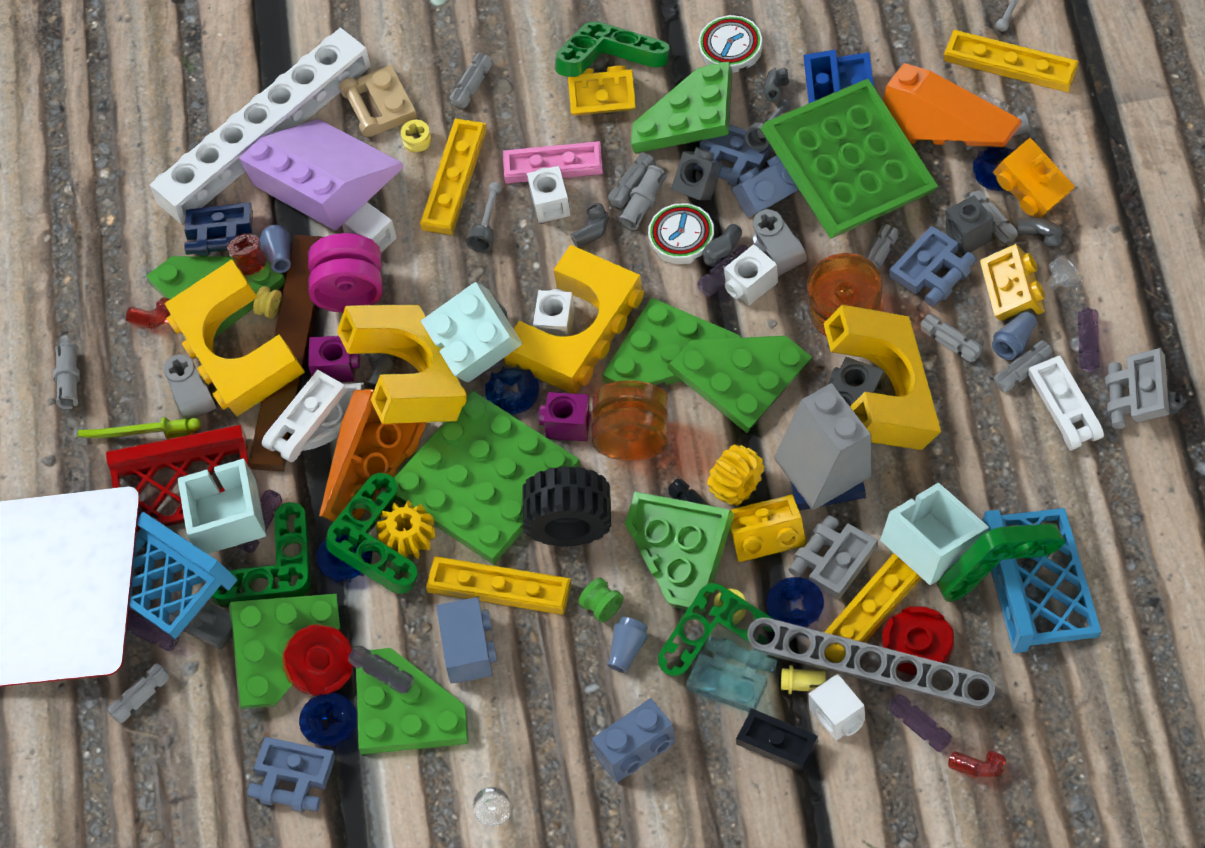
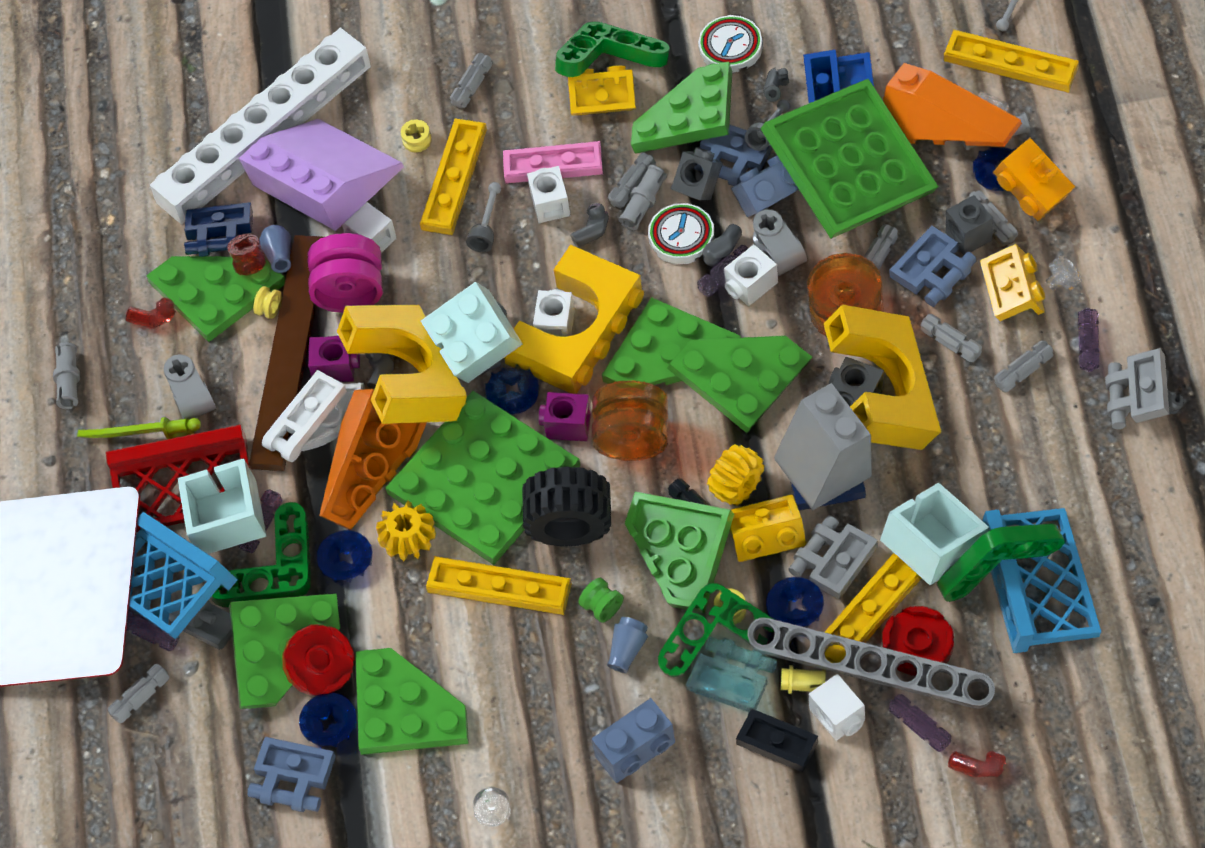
yellow arch [164,260,305,417] -> none
green beam [326,473,417,594] -> none
tan plate [339,65,417,137] -> none
axle [348,646,414,693] -> none
sand blue brick [436,597,497,684] -> none
sand blue cone [992,311,1037,360] -> none
dark grey arm [1018,218,1064,246] -> none
white plate [1028,355,1104,451] -> none

